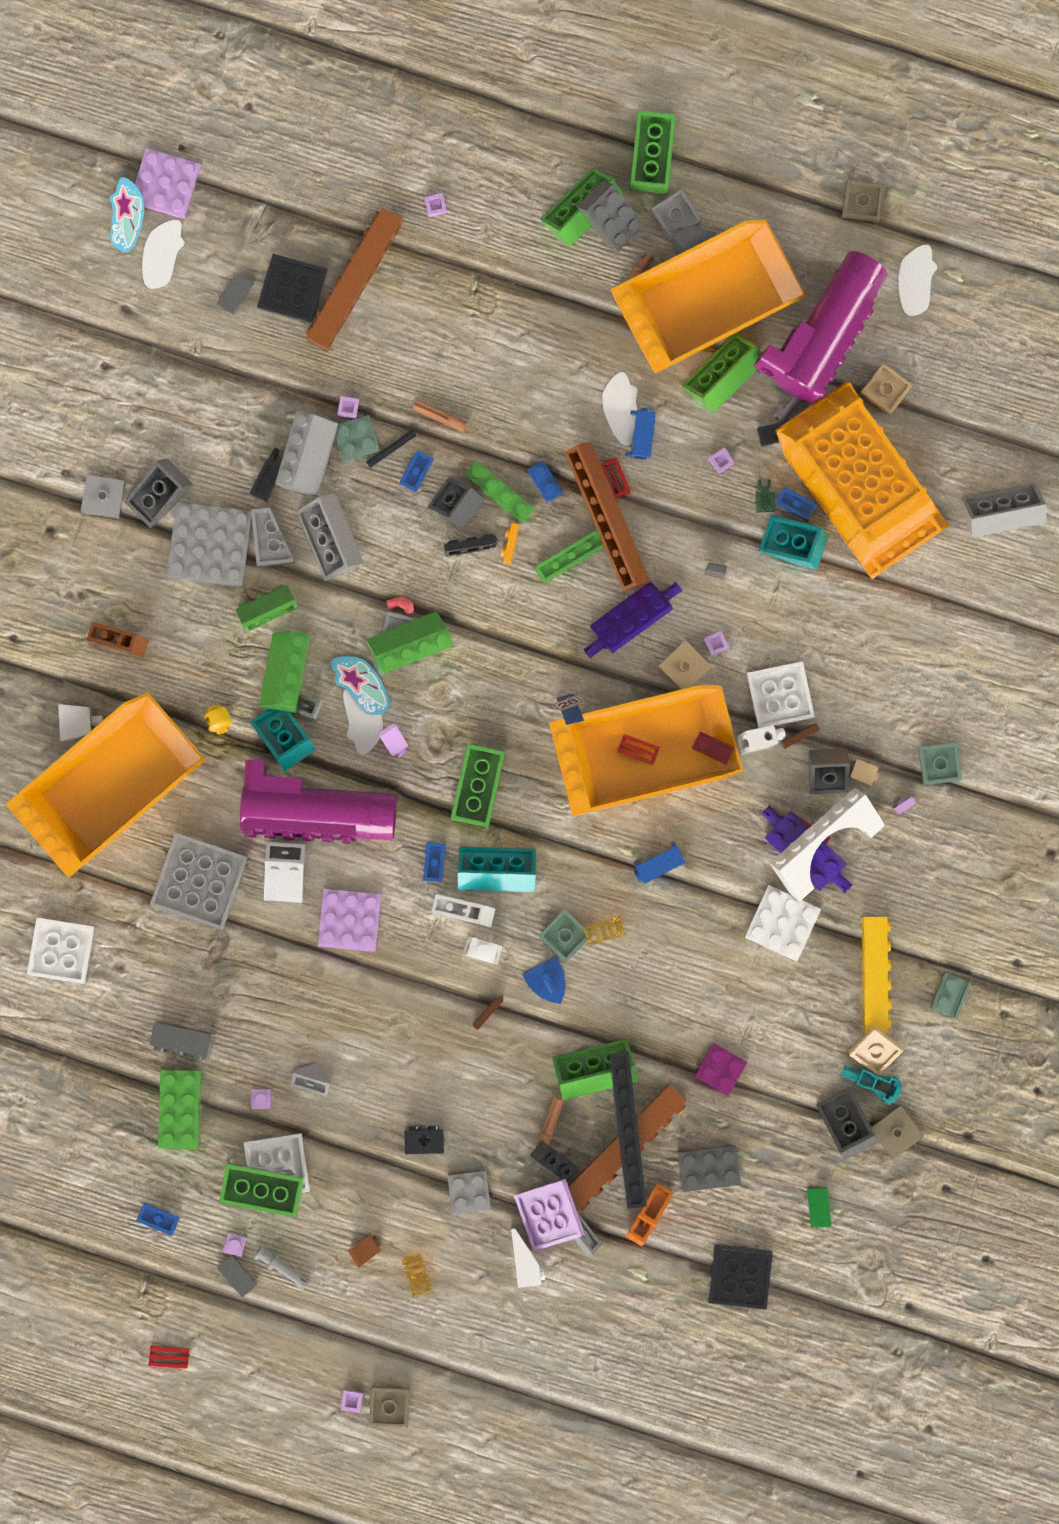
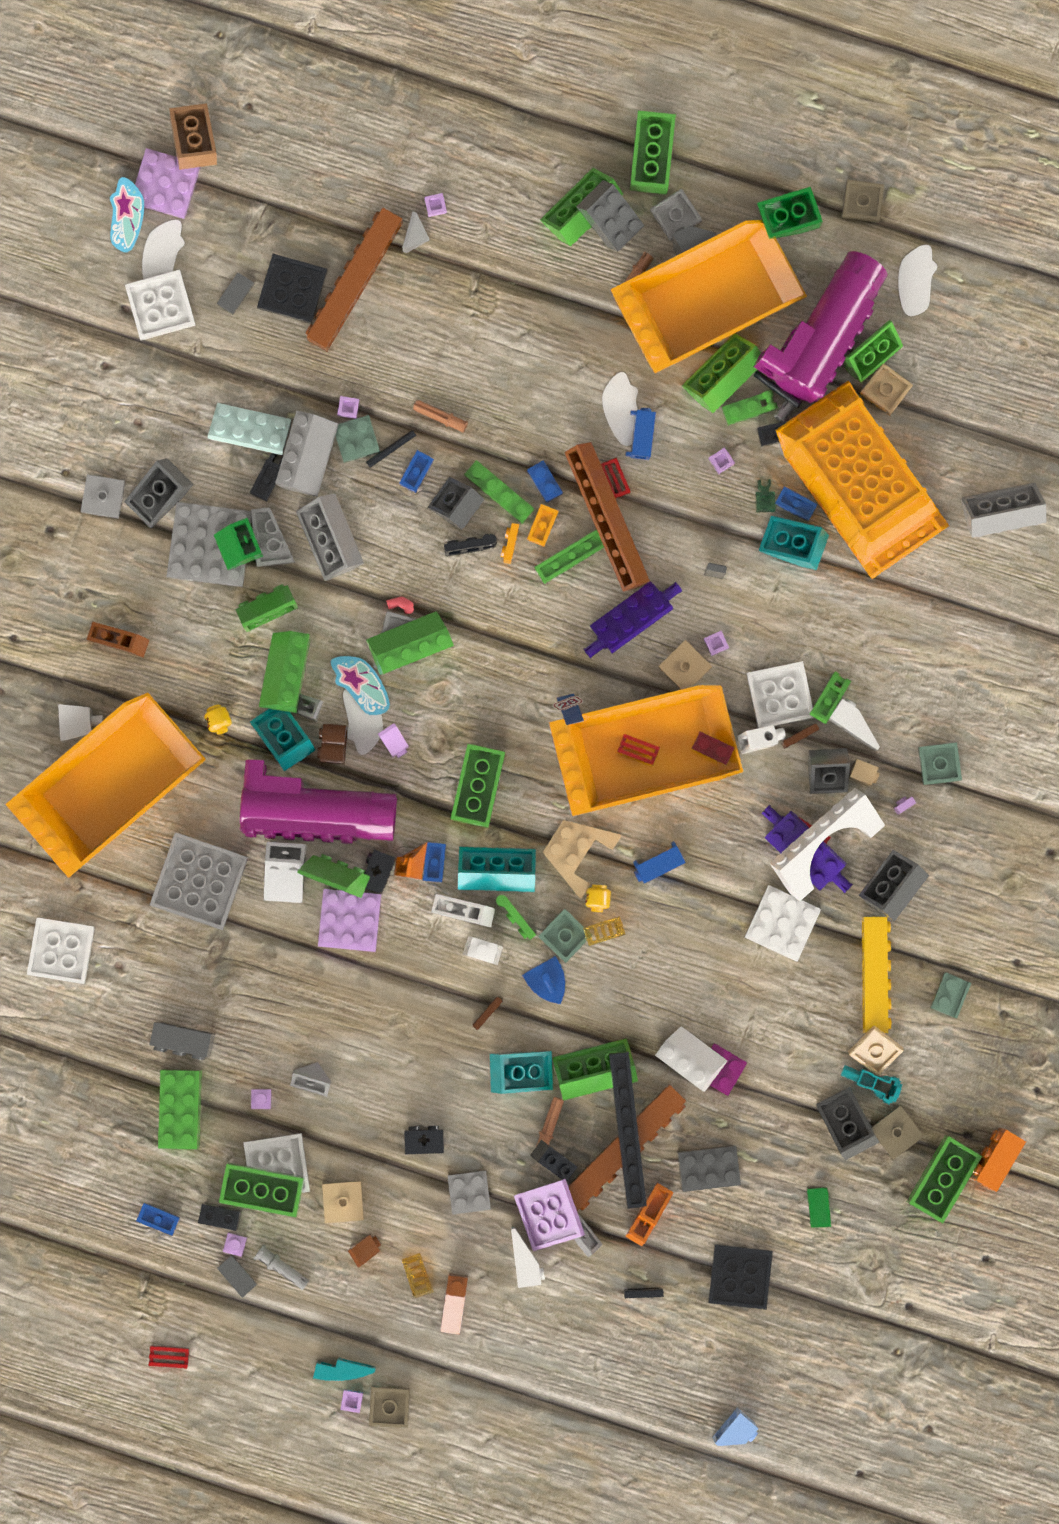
none -> white plate [125,270,196,340]
none -> medium nougat brick [169,103,217,170]
none -> black brick [198,1202,242,1231]
none -> light aqua plate [208,403,291,455]
none -> green slope [214,518,263,570]
none -> bright green slope [297,854,370,898]
none -> teal slope [313,1357,376,1381]
none -> reddish brown brick [317,723,348,765]
none -> tan plate [322,1181,364,1223]
none -> black brick [364,849,396,894]
none -> orange slope [394,842,427,880]
none -> light grey slope [402,211,430,253]
none -> slope [440,1273,468,1335]
none -> teal slope [490,1051,553,1094]
none -> bright green plate [496,895,536,940]
none -> light orange plate [527,504,559,547]
none -> tan wing [543,820,621,899]
none -> yellow head [585,884,611,913]
none -> black tile [624,1287,664,1299]
none -> white slope [655,1026,727,1092]
none -> light blue slope [712,1408,758,1446]
none -> bright green plate [722,390,778,426]
none -> black bar [754,370,802,408]
none -> green slope [757,186,823,239]
none -> bright green plate [809,671,851,724]
none -> white slope [829,699,880,752]
none -> bright green slope [843,320,903,383]
none -> dark grey brick [858,850,929,921]
none -> bright green brick [906,1135,982,1224]
none -> orange brick [970,1128,1026,1192]

